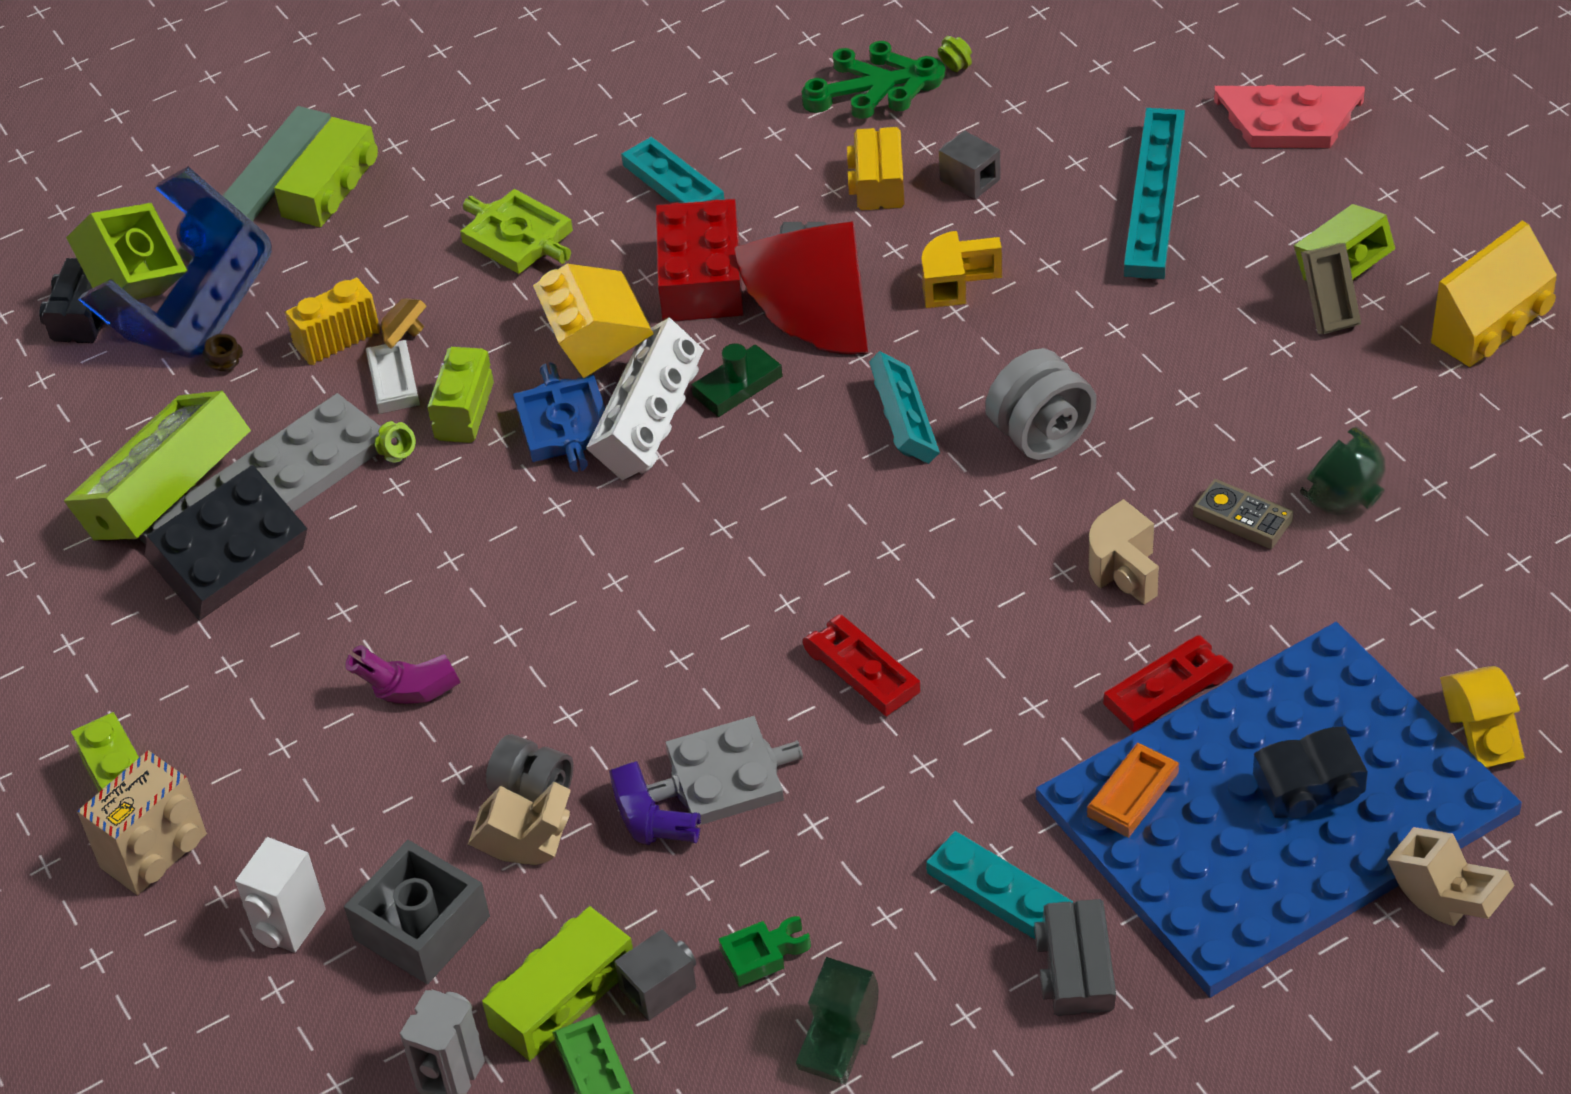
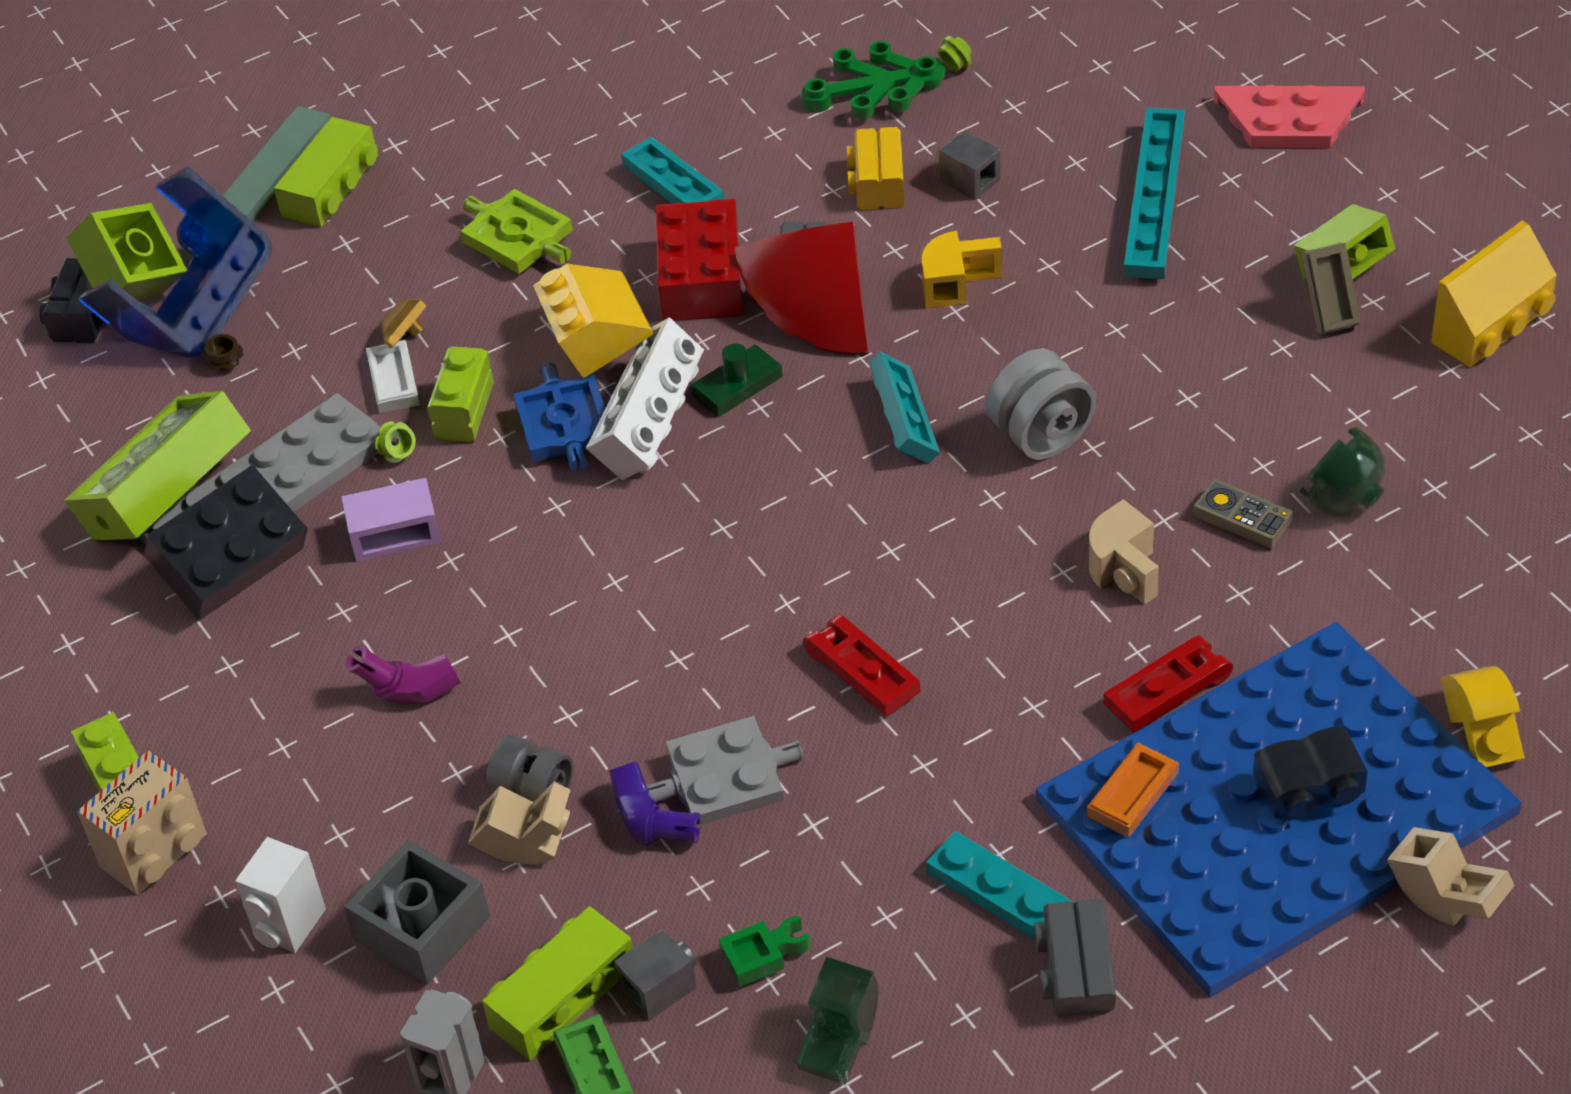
yellow brick [284,277,380,365] -> none
none -> lavender piece [341,478,441,562]

